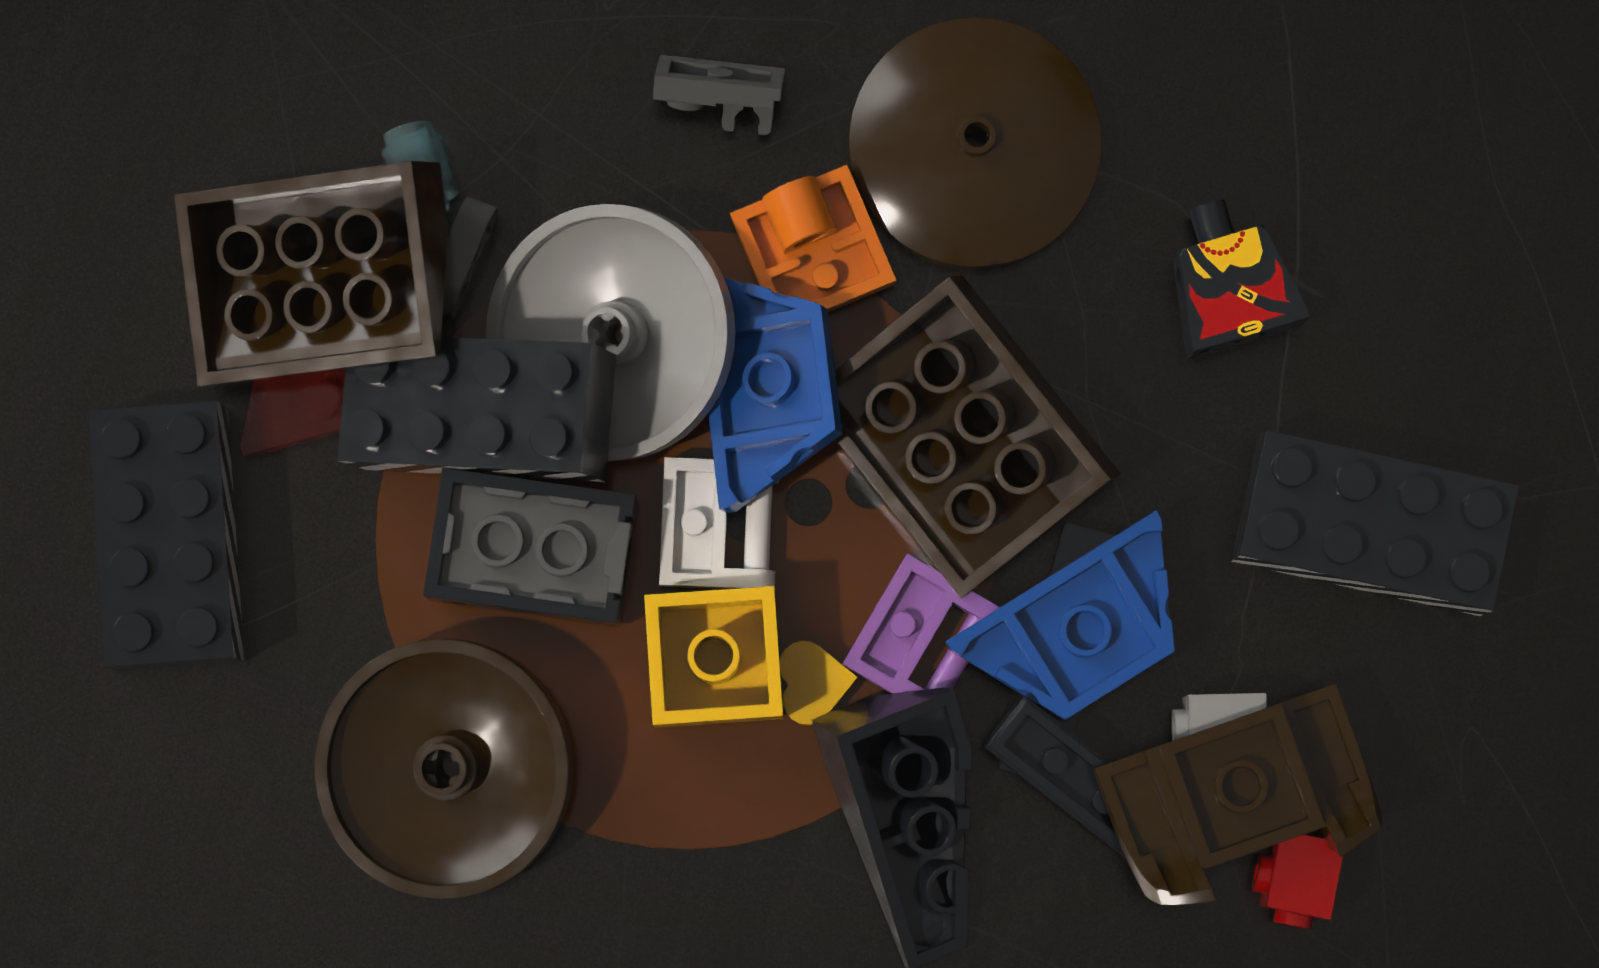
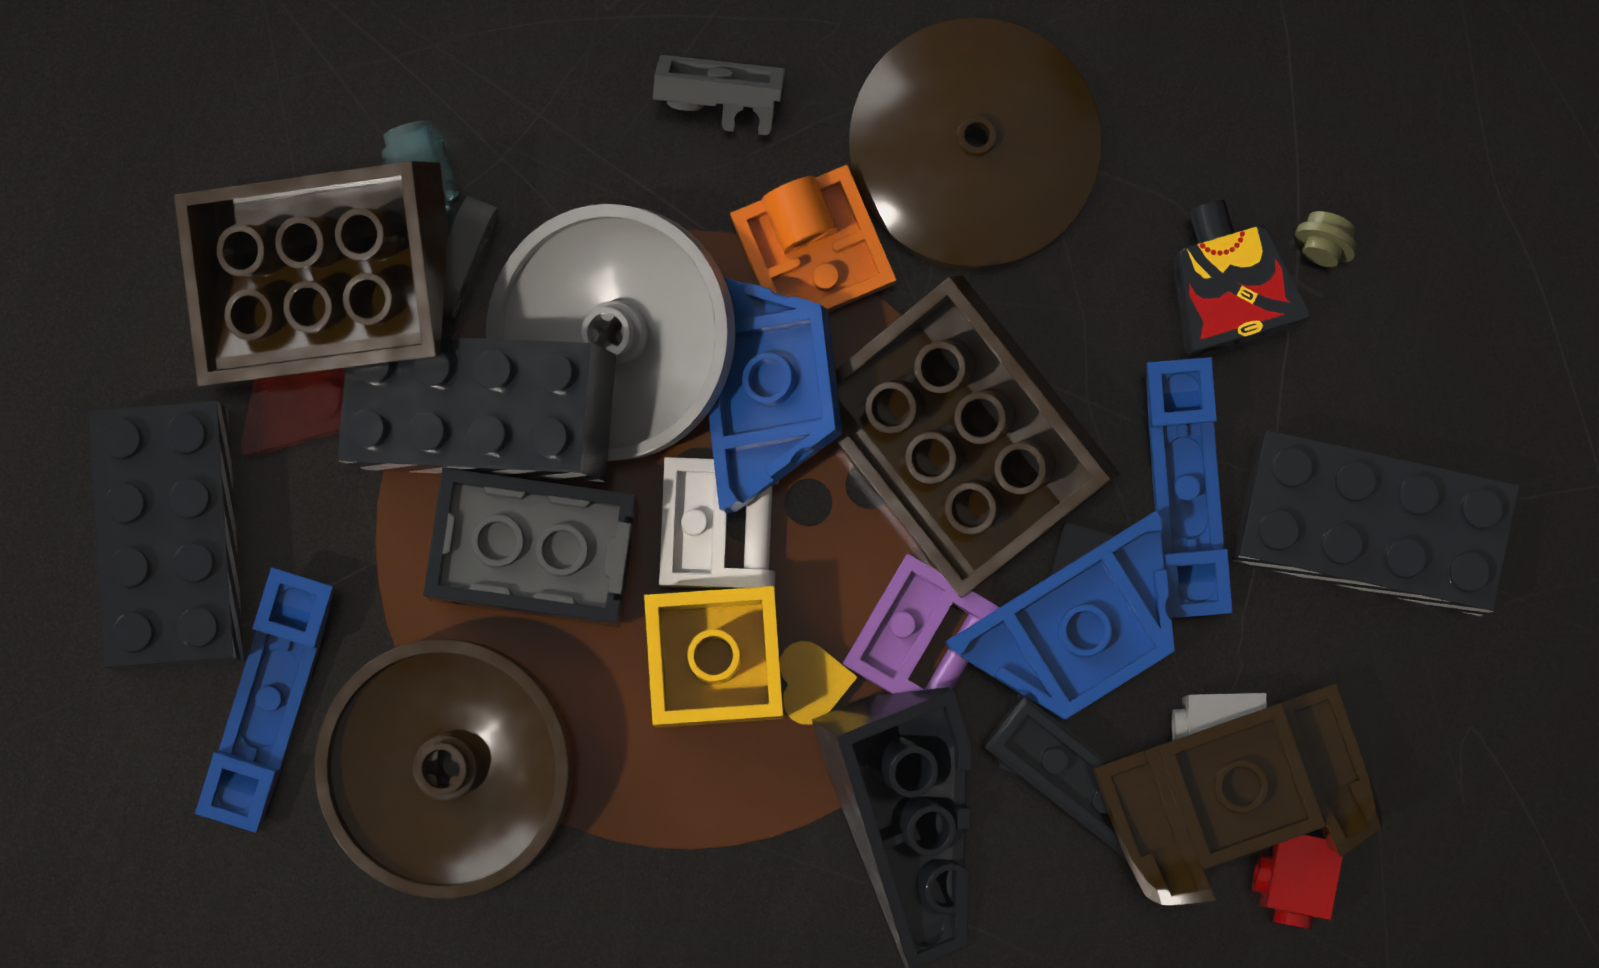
none -> blue slope [195,567,334,833]
none -> blue slope [1146,357,1233,618]
none -> olive plate [1294,211,1358,267]

